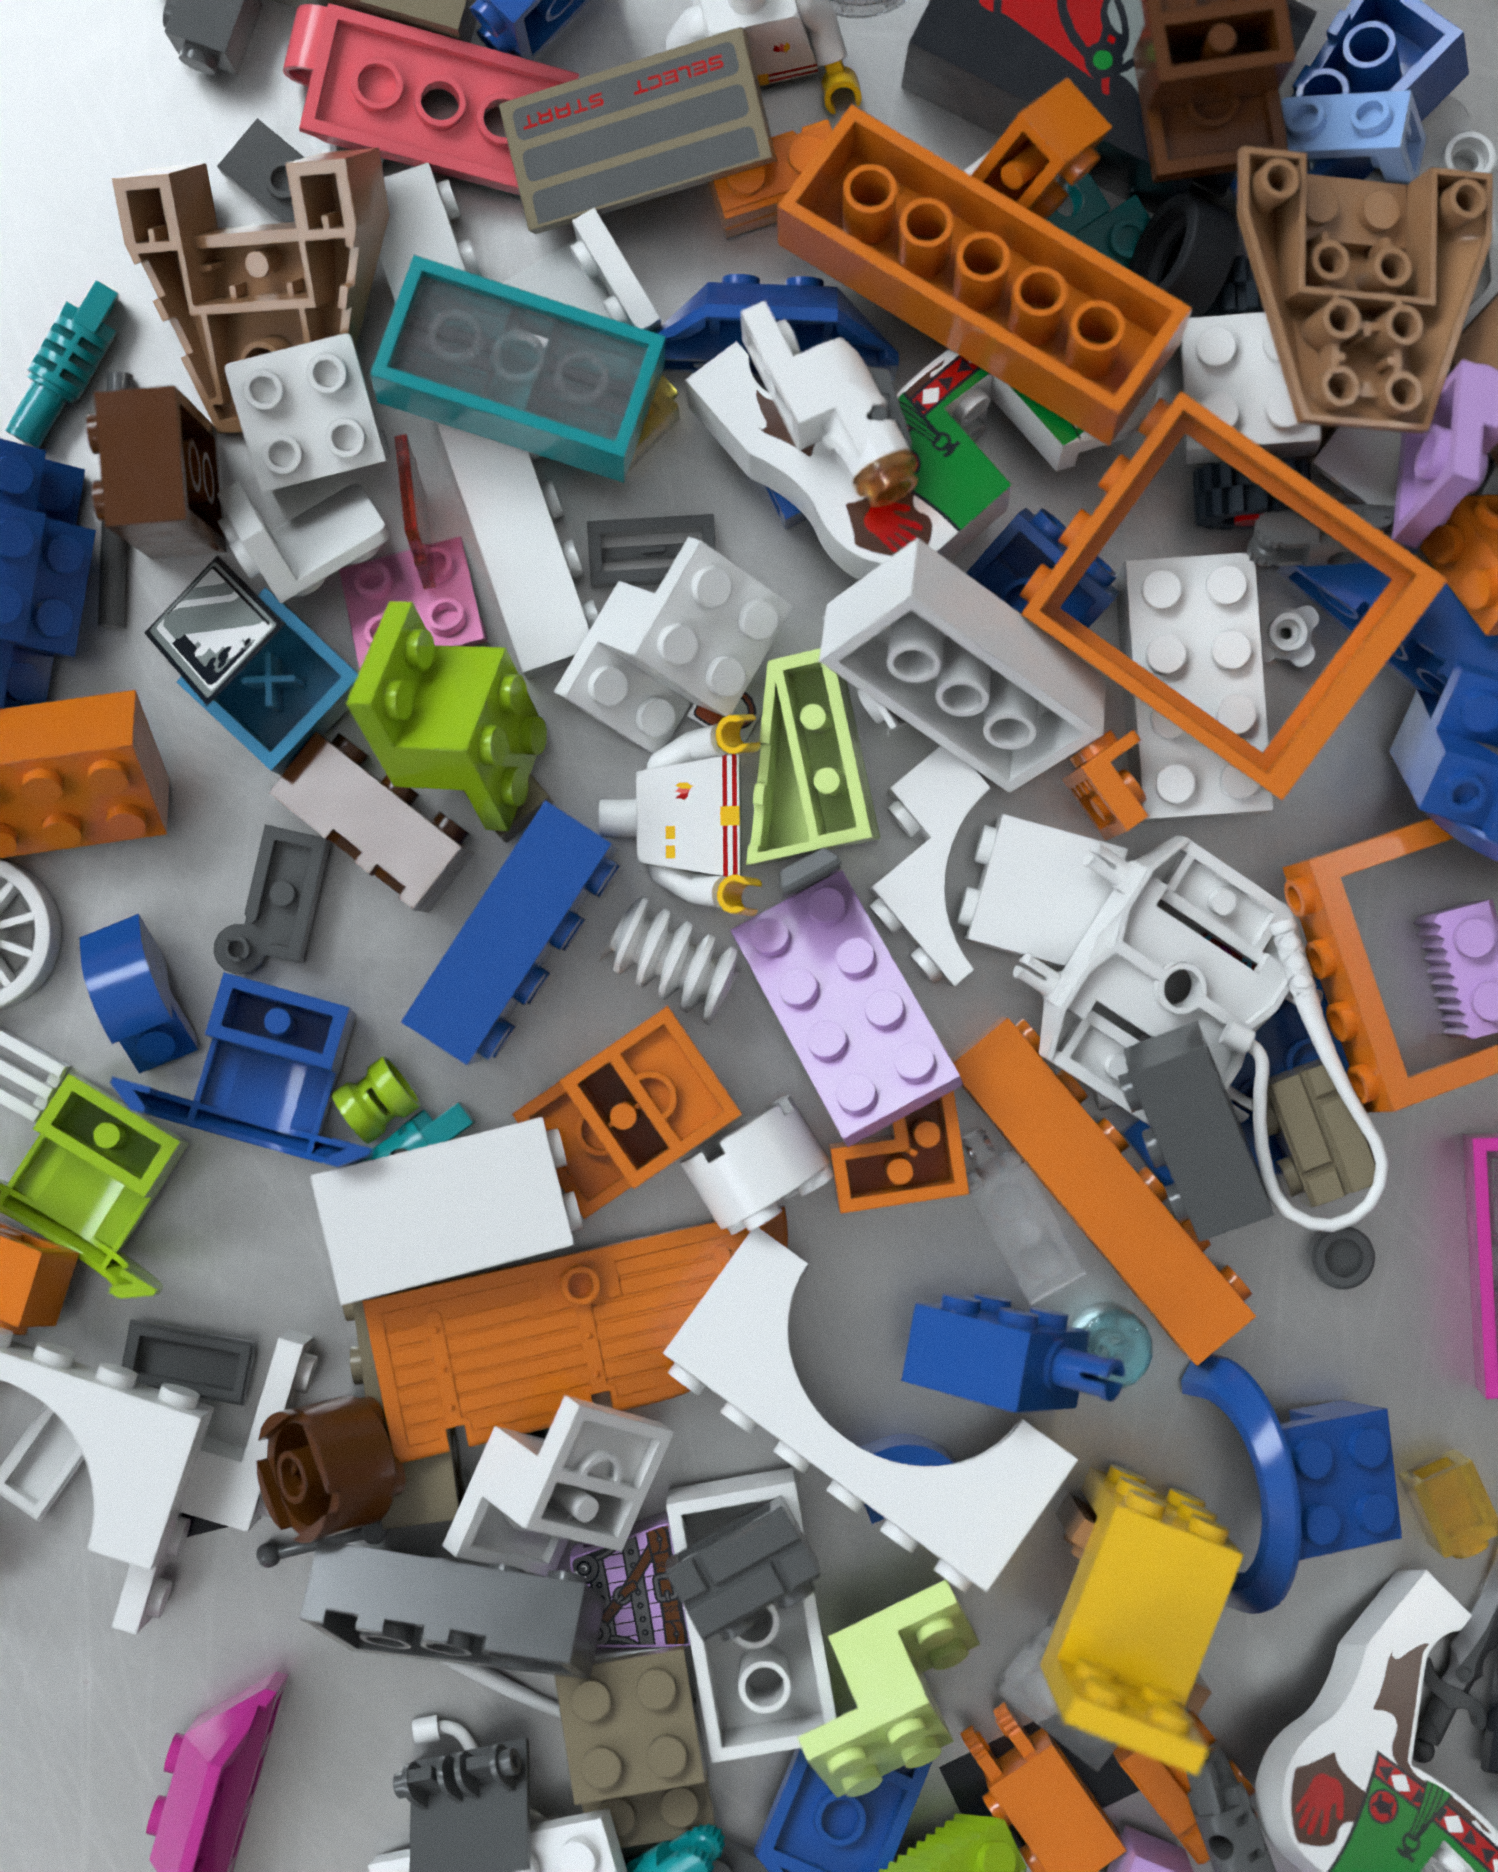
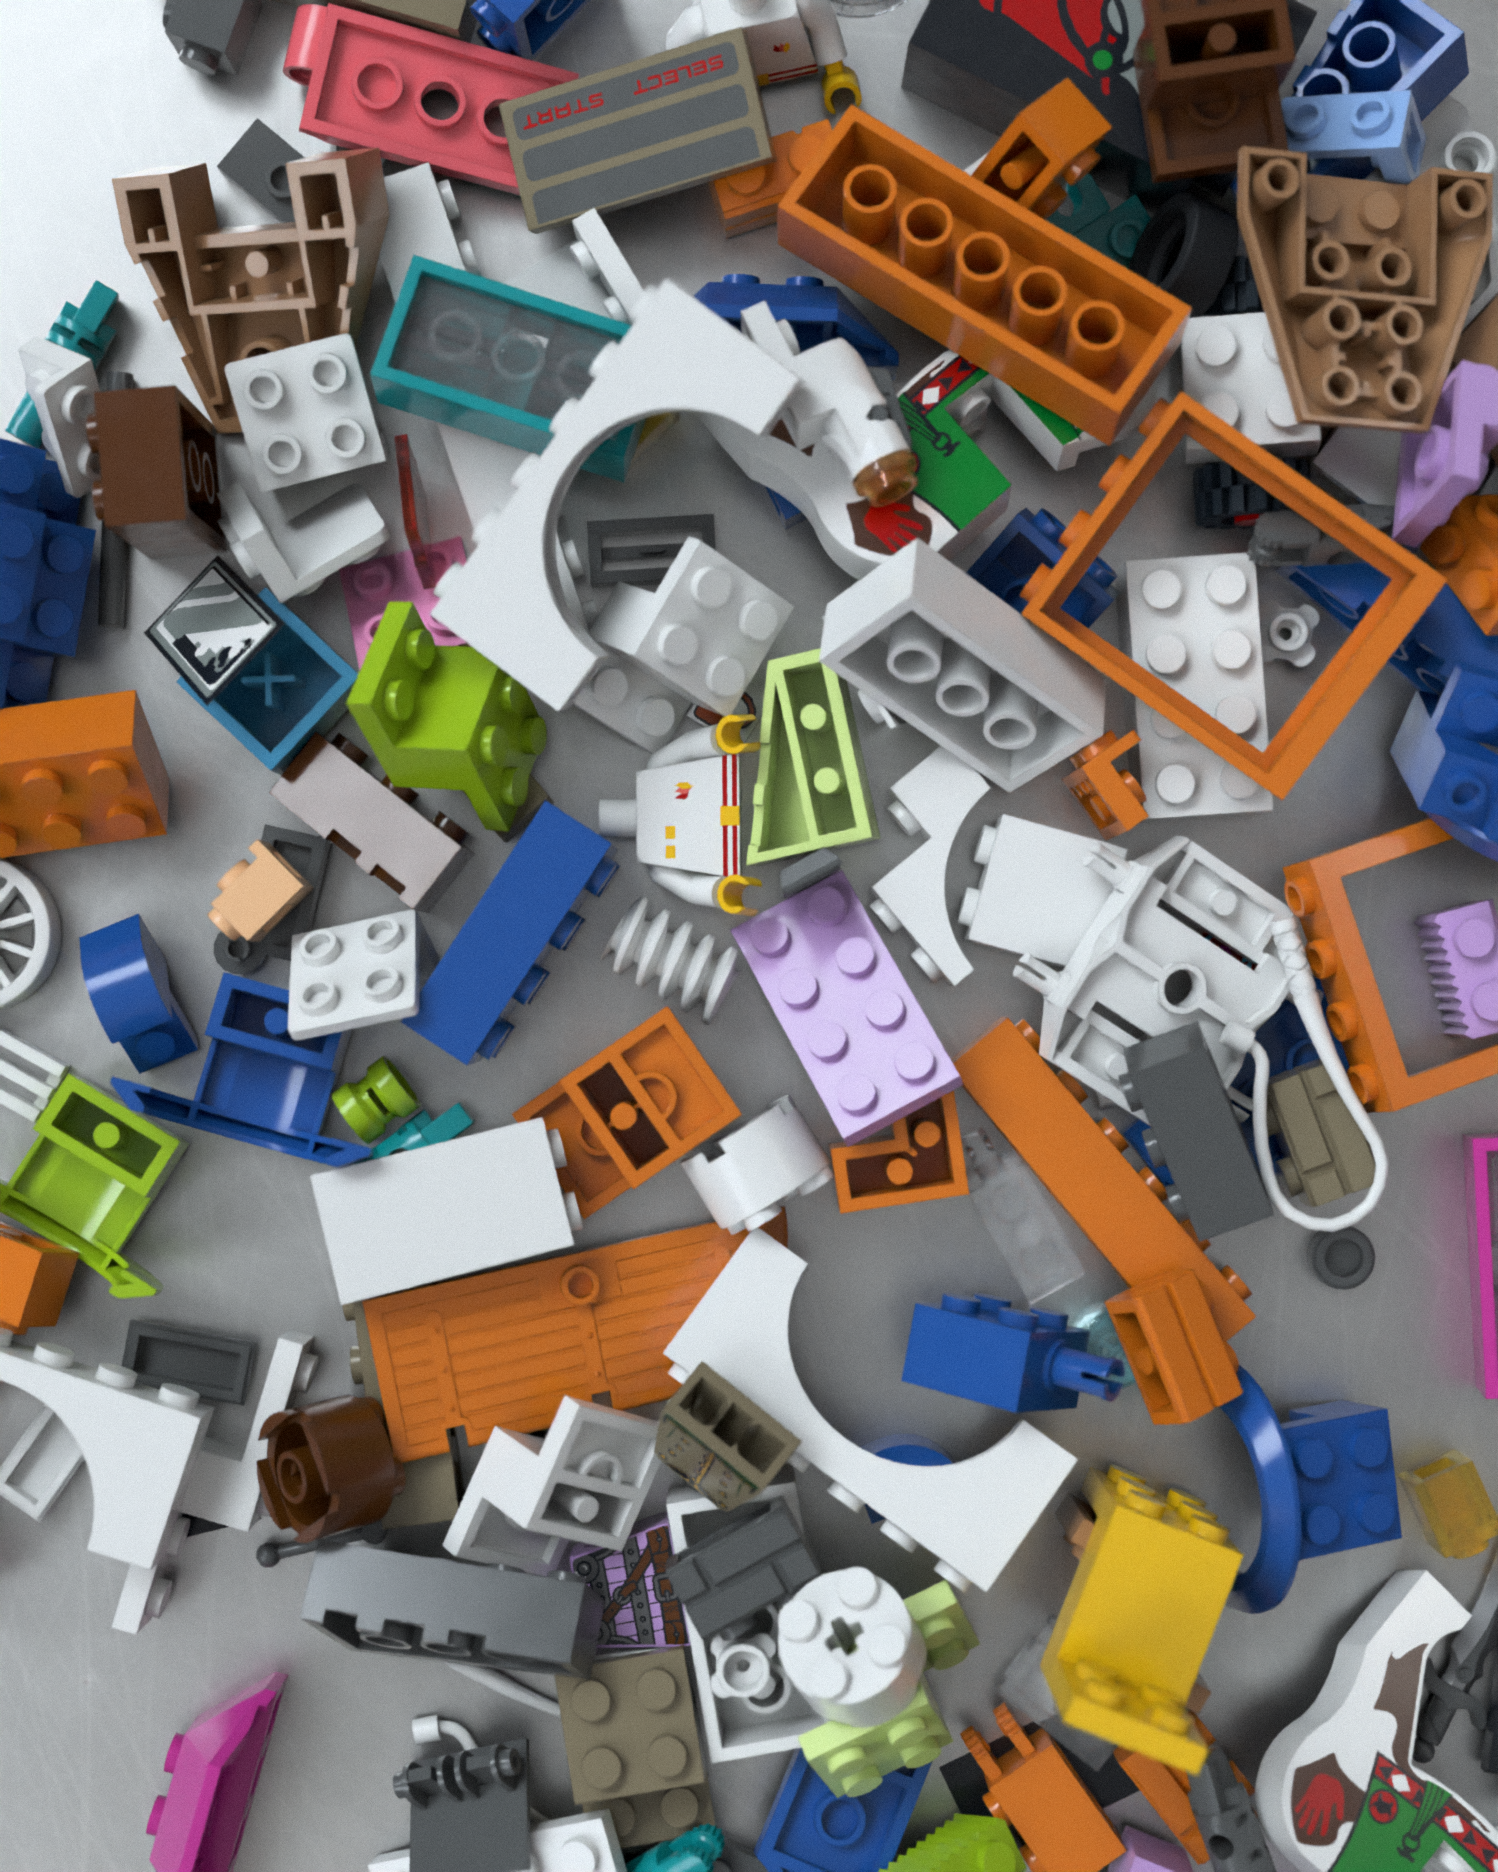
none -> white bracket [18,336,101,498]
none -> light nougat brick [207,839,314,942]
none -> white bracket [288,909,439,1041]
none -> white arch [430,278,806,712]
none -> dark tan torso [654,1361,802,1512]
none -> white plate [710,1632,776,1699]
none -> white brick [777,1567,927,1728]
none -> orange brick [1105,1269,1243,1425]

